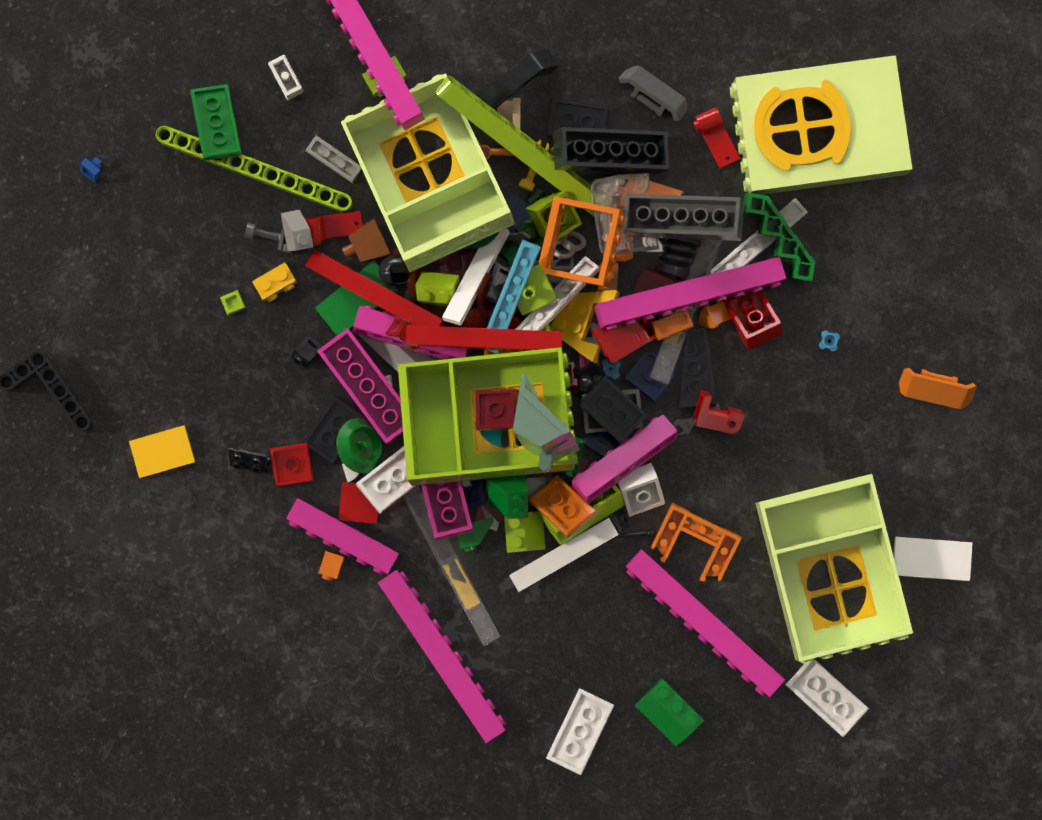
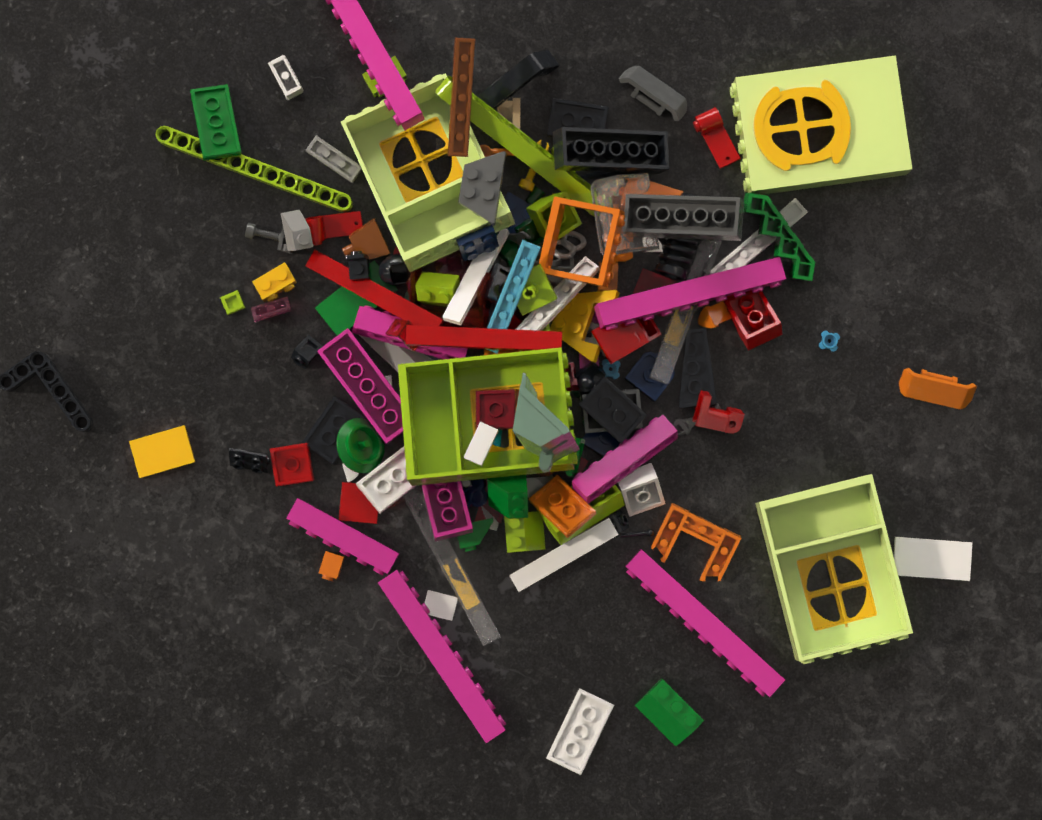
blue tile [80,157,102,183] -> none
orange tile [651,310,694,341] -> none
white tile [785,659,869,737] -> none
none -> clear pink slope [251,296,291,322]
none -> black bracket [345,251,370,280]
none -> white sticker [425,590,458,621]
none -> dark orange tile [448,37,475,157]
none -> dark blue plate [456,225,499,261]
none -> dark grey wing [458,151,506,225]
none -> white tile [464,422,499,466]

